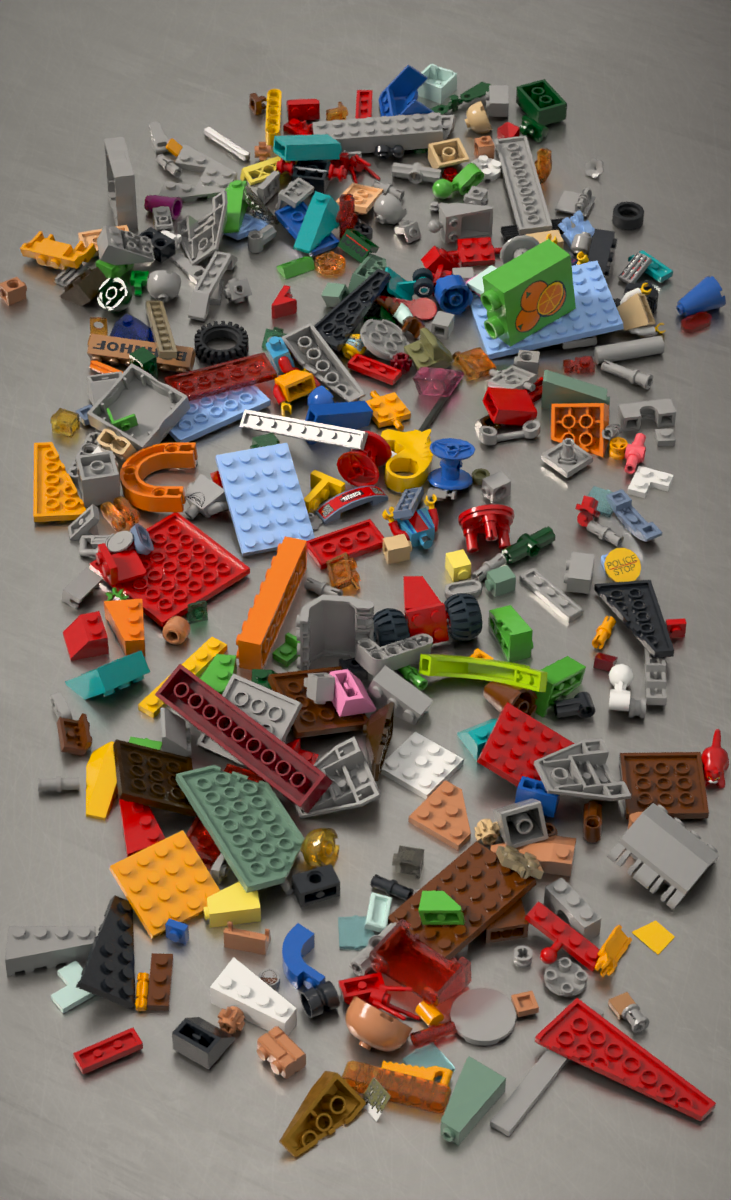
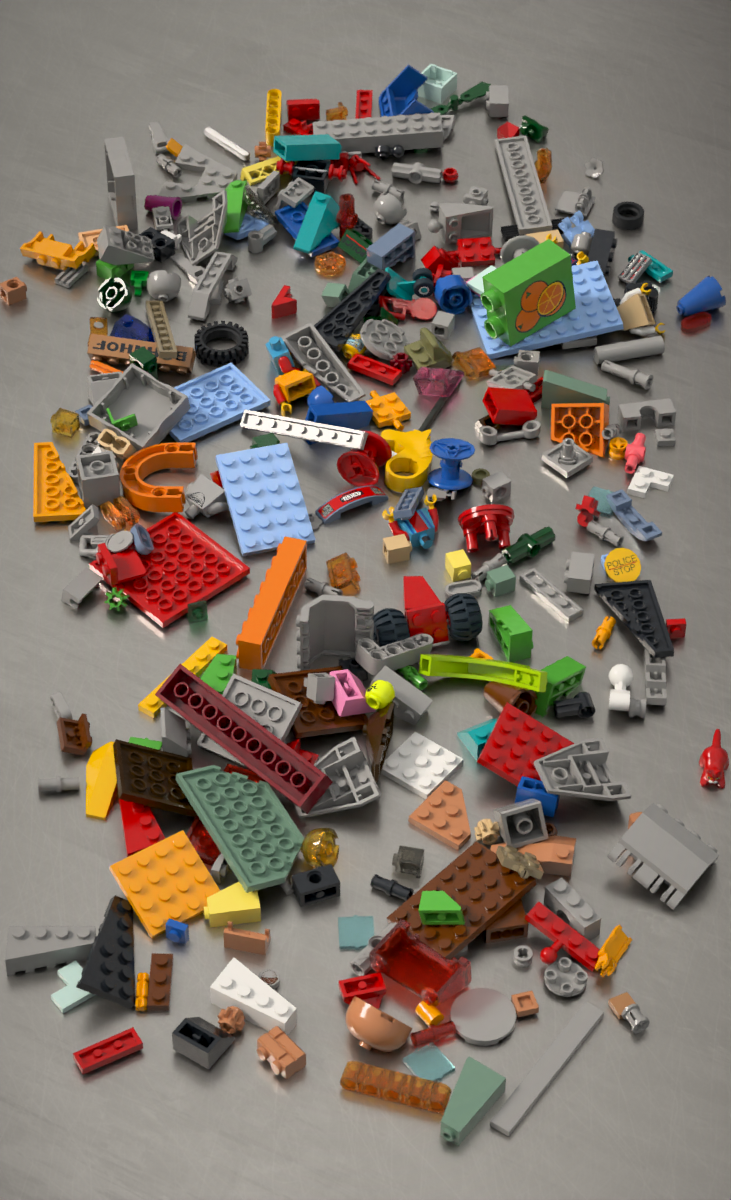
dark brown slope [60,266,107,306] -> none
red slope [63,611,109,661] -> none
teal wedge [65,650,150,700] -> none
orange wedge [104,599,146,656] -> none
nougat head [162,616,191,645] -> none
clear red plate [164,352,277,401] -> none
reddish brown tile [249,93,267,115] -> none
clear green bracket [261,327,287,349] -> none
bright green bracket [272,632,300,667] -> none
bright green slope [276,256,315,279] -> none
pearl gold wedge [279,1071,366,1157] -> none
blue arch [282,923,325,990] -> none
black wheel [300,981,340,1018] -> none
yellow bracket [304,469,345,513] -> none
red tile [307,519,384,570] -> none
light nougat plate [336,183,383,214] -> none
sticker [362,1077,390,1121] -> none
light aqua tile [364,892,392,933] -> none
red plant [369,984,421,1021] -> none
reddish brown piece [375,296,425,340] -> none
light orange piece [380,1061,453,1093] -> none
tan slope [428,138,470,169] -> none
bright green beam [432,163,484,199] -> none
tan cylinder [464,101,492,134] -> none
white plate [471,155,501,182] -> none
nougat brick [474,136,495,159] -> none
dark green brick [516,79,567,126] -> none
red wing [534,998,716,1121] -> none
clear red plate [563,356,595,374] -> none
reddish brown piece [583,801,602,843] -> none
dark red slope [593,653,618,672] -> none
reddish brown plate [619,752,709,819] -> none
yellow sticker [632,921,675,955] -> none
none -> neon yellow head [365,680,395,710]
none -> sand blue wedge [366,223,416,270]

